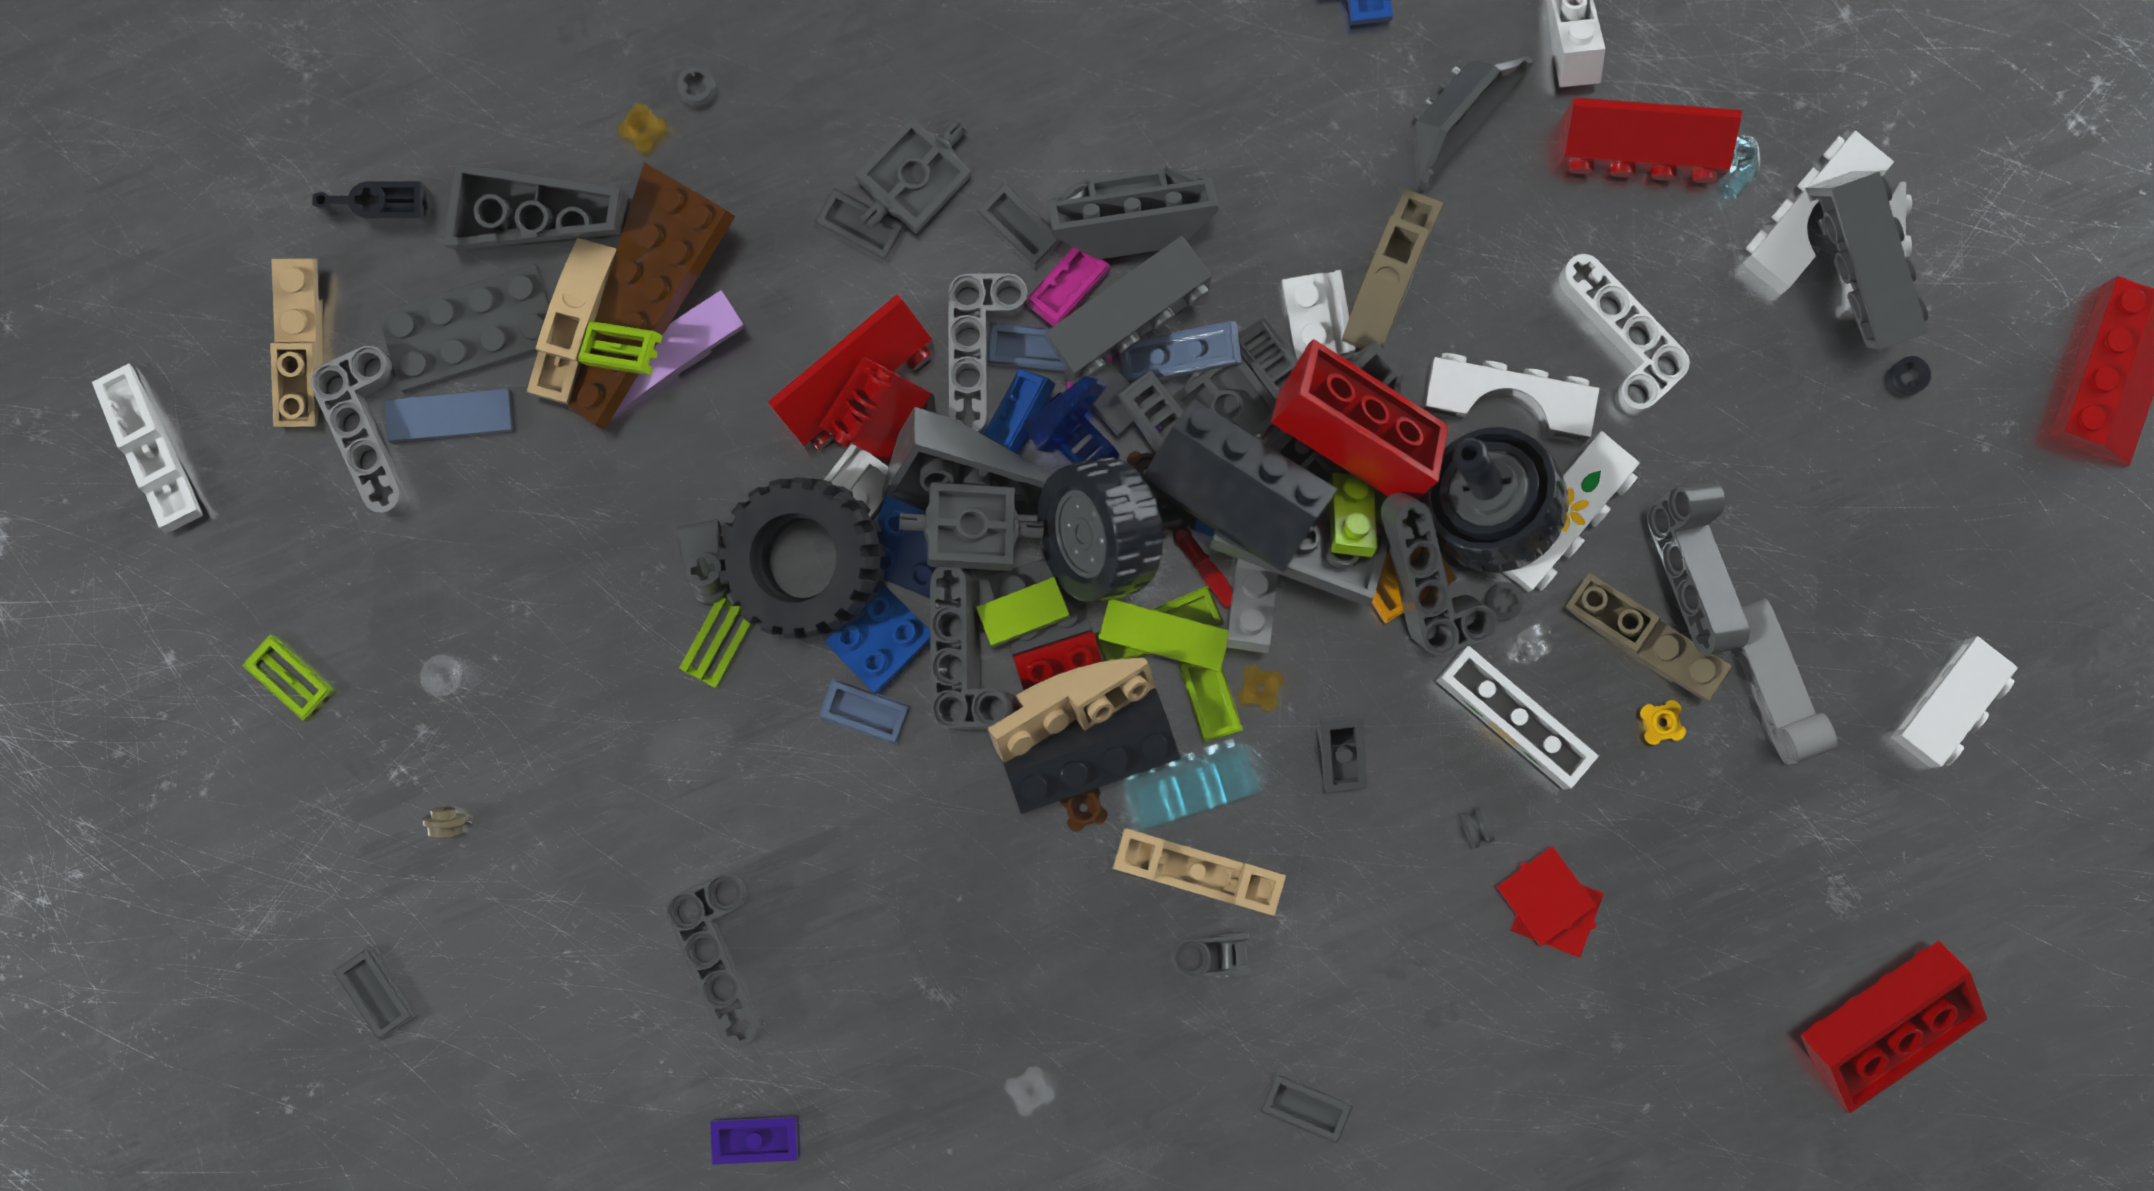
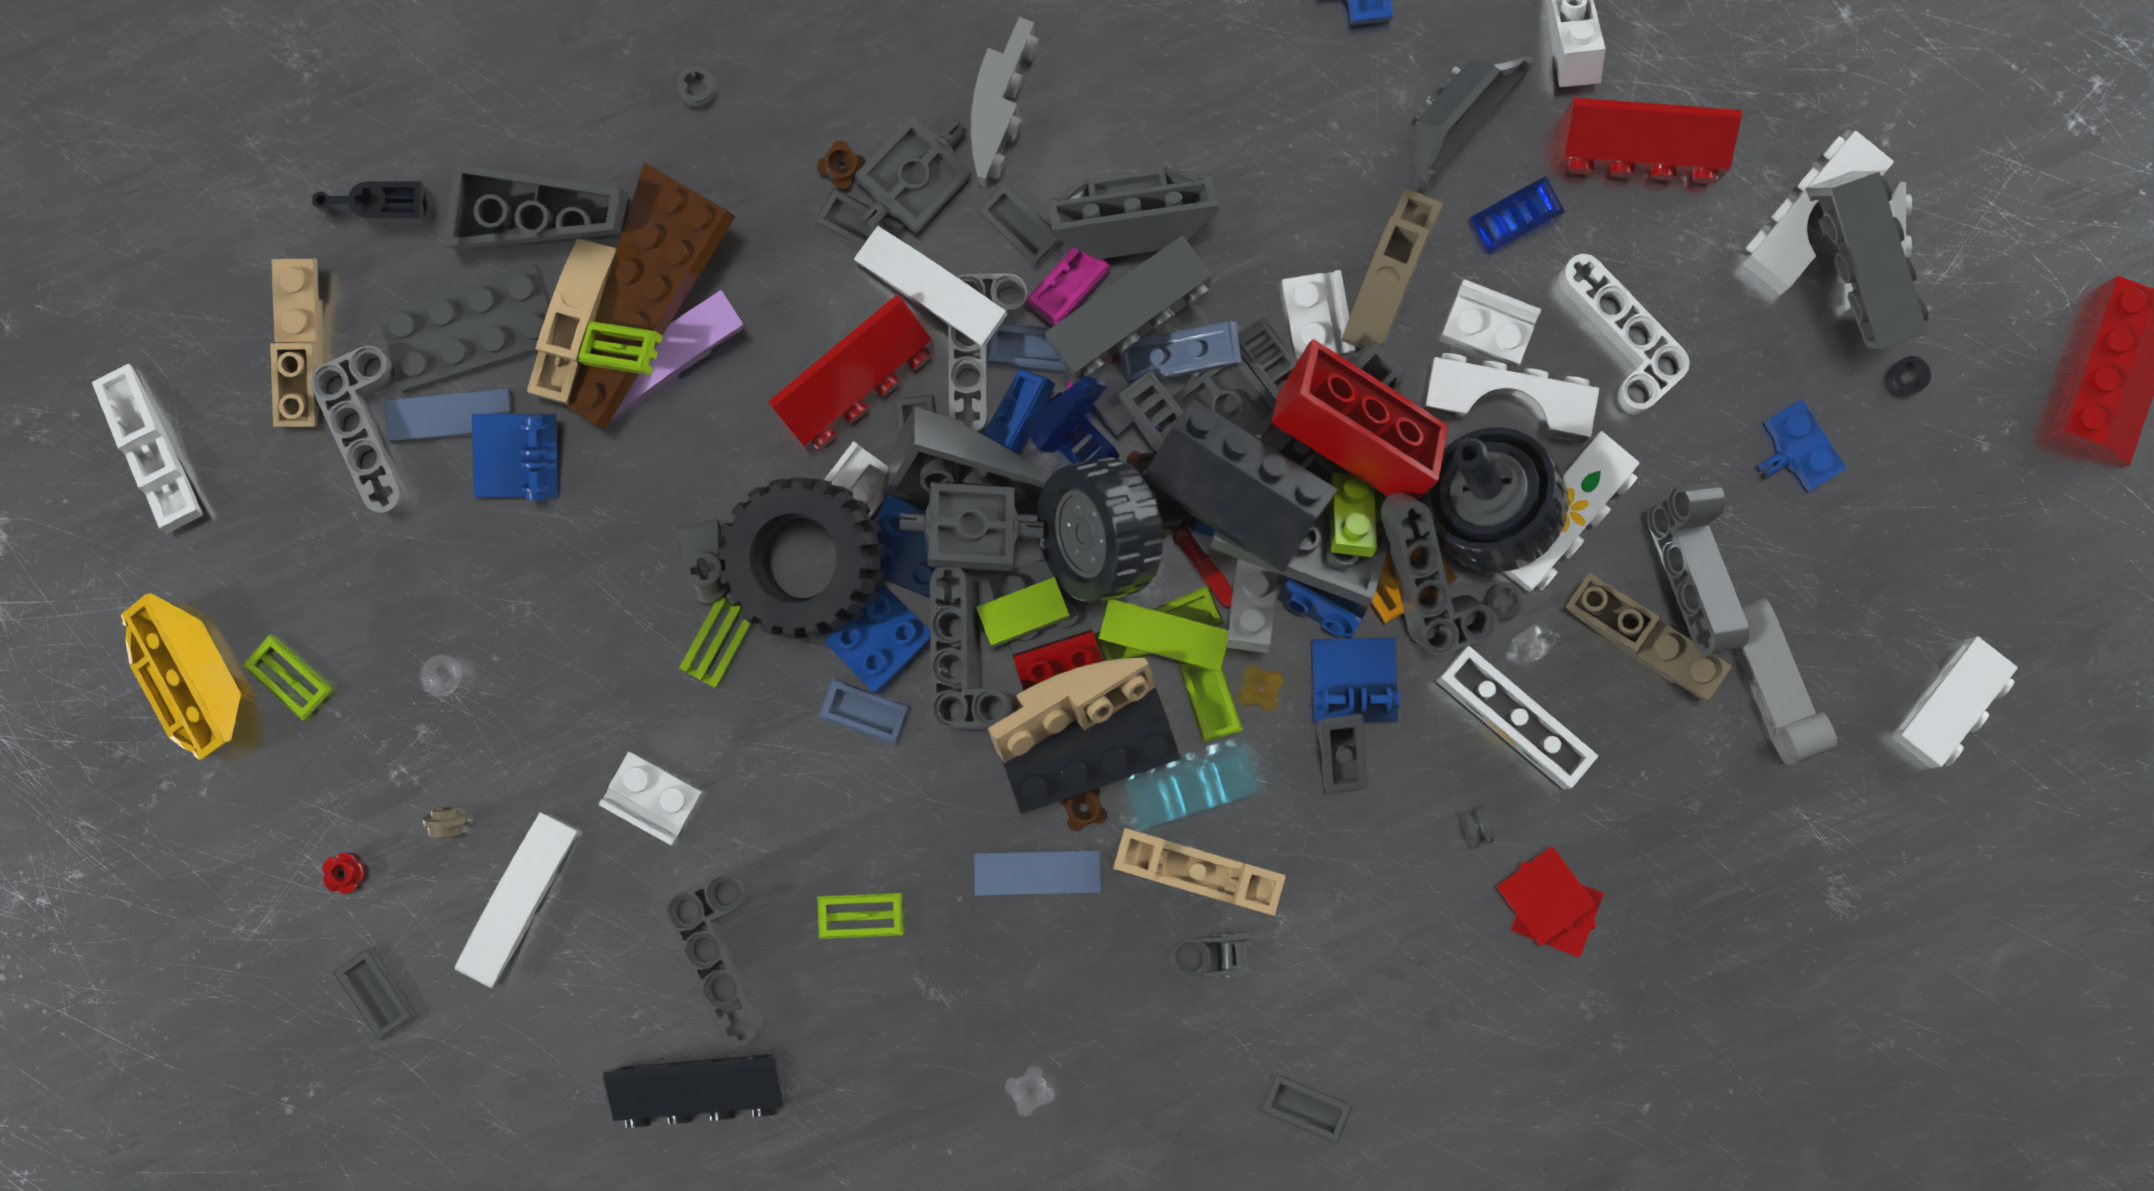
clear yellow plate [617,103,667,153] -> none
dark purple plate [710,1116,798,1165] -> none
red hinge [819,356,932,462] -> none
yellow plate [1640,700,1686,745] -> none
clear light blue arm [1722,134,1760,198] -> none
red slope [1800,940,1987,1114] -> none
none -> yellow wedge [121,593,241,760]
none -> red plate [322,853,363,895]
none -> white slope [455,812,577,988]
none -> blue hinge [472,414,558,500]
none -> white plate [598,751,703,846]
none -> black slope [603,1053,788,1128]
none -> reddish brown plate [817,140,866,190]
none -> lime tile [817,893,904,939]
none -> white slope [854,226,1008,348]
none -> light grey slope [971,17,1039,188]
none -> sand blue tile [974,850,1101,896]
none -> blue hinge [1277,578,1368,639]
none -> blue hinge [1312,638,1400,723]
none -> white plate [1441,279,1541,367]
none -> clear blue slope [1469,176,1565,255]
none -> blue plate [1758,398,1847,492]

